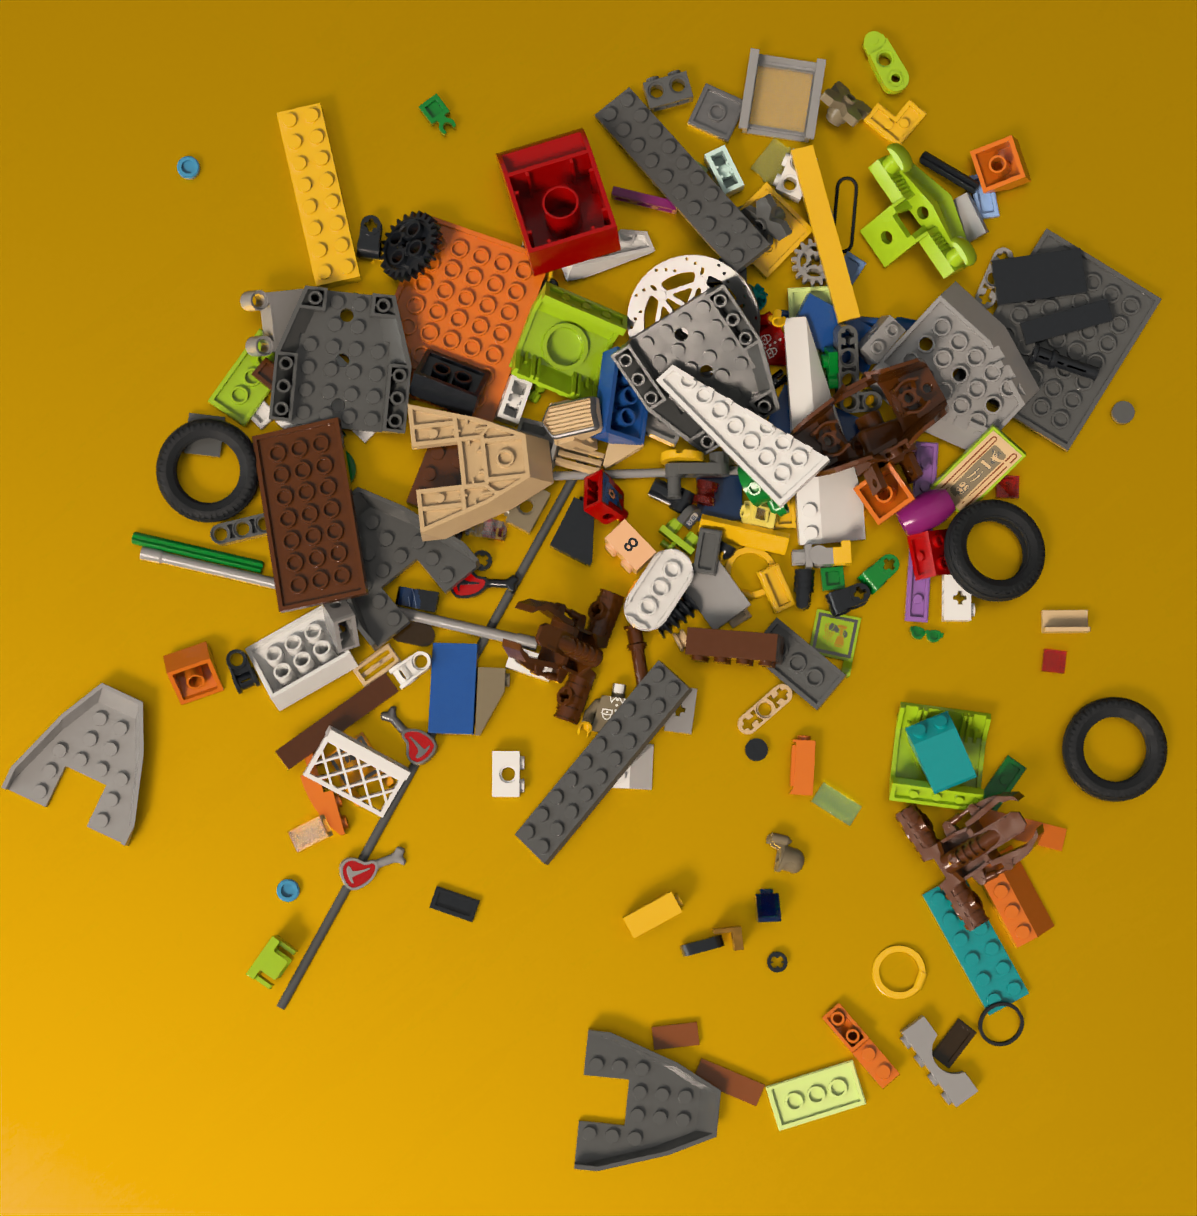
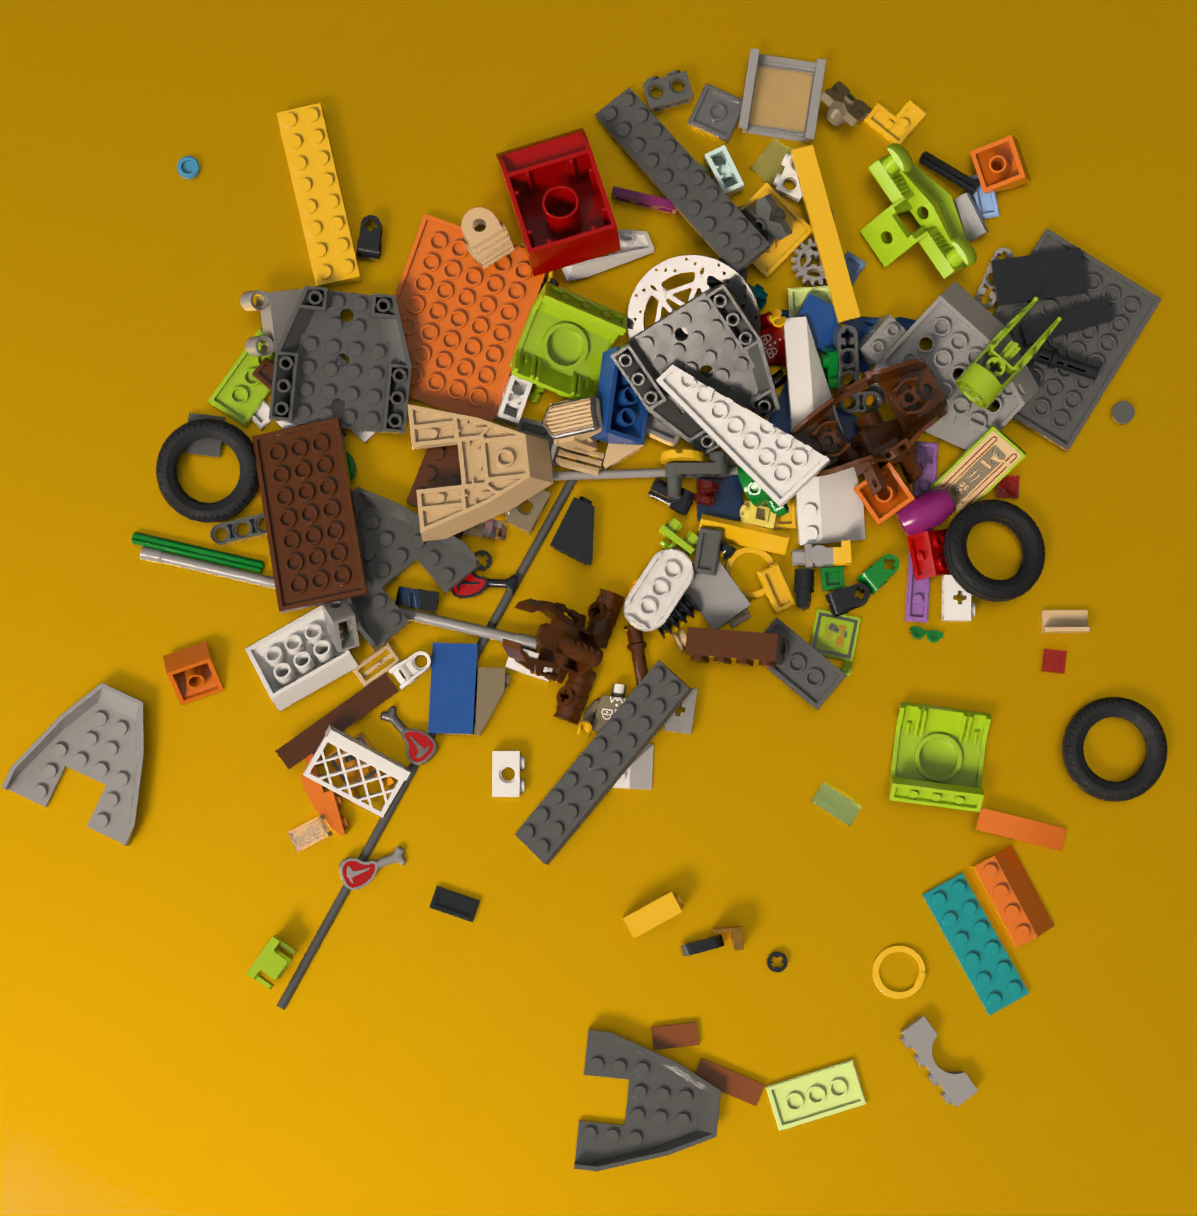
black piece [226,649,260,694] -> none
dark azure tile [276,879,300,902] -> none
black gear [379,211,443,282] -> none
dark brown tile [393,621,435,647] -> none
black slope [409,348,491,416] -> none
green plate [419,93,456,136] -> none
red torso [583,469,628,524] -> none
light nougat brick [605,519,656,574] -> none
dark grey tile [677,504,701,529] -> none
tan beam [737,684,792,735] -> none
black tile [745,738,768,761] -> none
clear blue slope [755,889,781,922] -> none
dark tan piece [766,832,805,874] -> none
orange window [789,735,816,796] -> none
orange slope [822,1003,900,1089] -> none
black piece [833,176,858,253] -> none
lime piece [862,31,909,95] -> none
reddish brown piece [895,791,1044,931] -> none
teal slope [905,711,977,794] -> none
dark brown tile [932,1018,977,1068] -> none
black piece [978,1002,1024,1046] -> none
green tile [983,755,1027,811] -> none
none -> tan piece [461,207,515,269]
none -> lime piece [956,297,1061,409]

